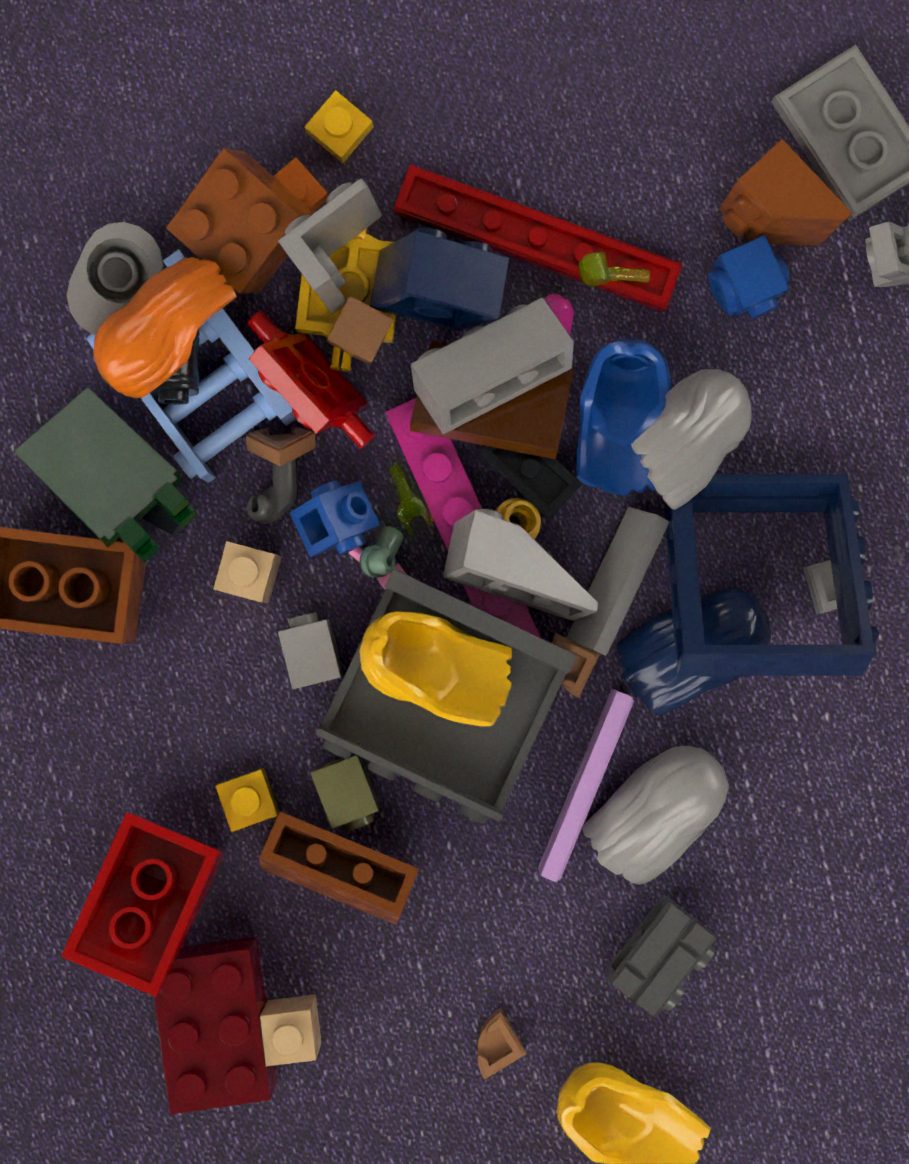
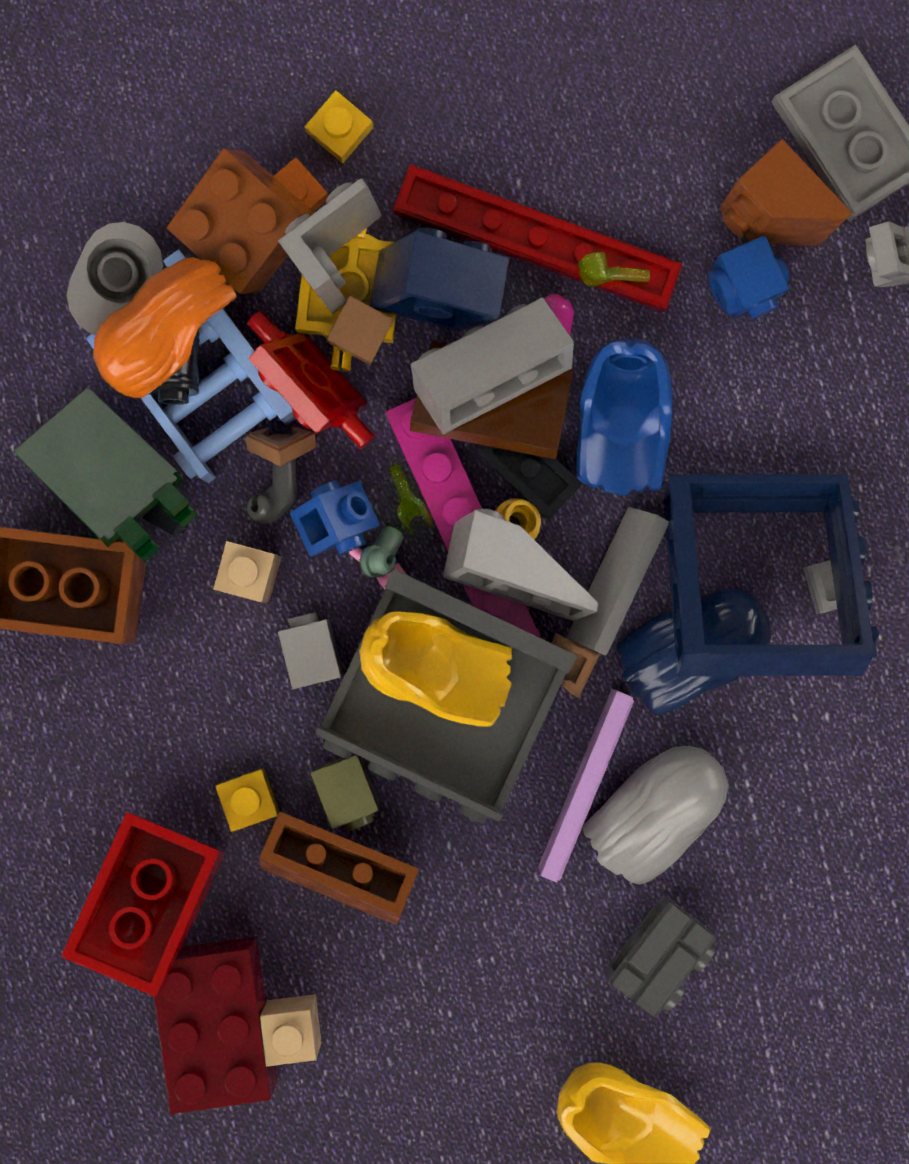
medium nougat tile [477,1008,526,1080] -> none
light grey hair [631,369,752,510] -> none

